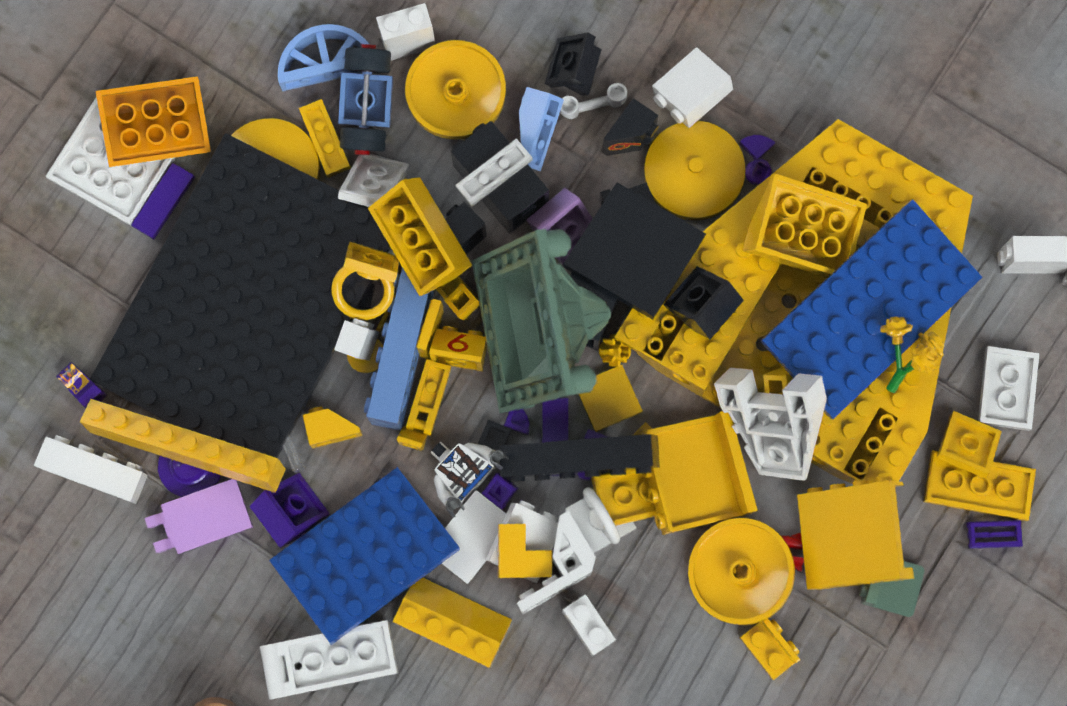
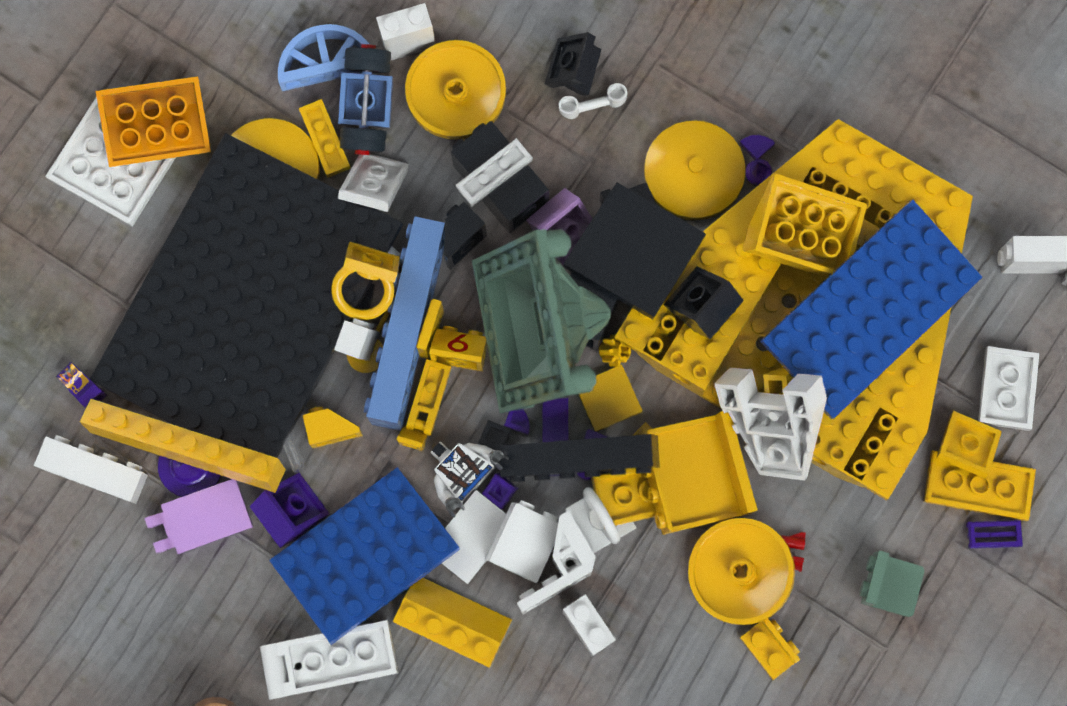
dark purple tile [131,163,195,240] -> none
yellow slope [368,177,472,296] -> none
yellow brick [436,276,480,321] -> none
yellow tile [498,524,552,578] -> none
light blue slope [519,87,564,171] -> none
black slope [602,98,659,156] -> none
white brick [652,47,733,128] -> none
yellow panel [797,476,914,589] -> none
yellow plant [880,317,944,393] -> none

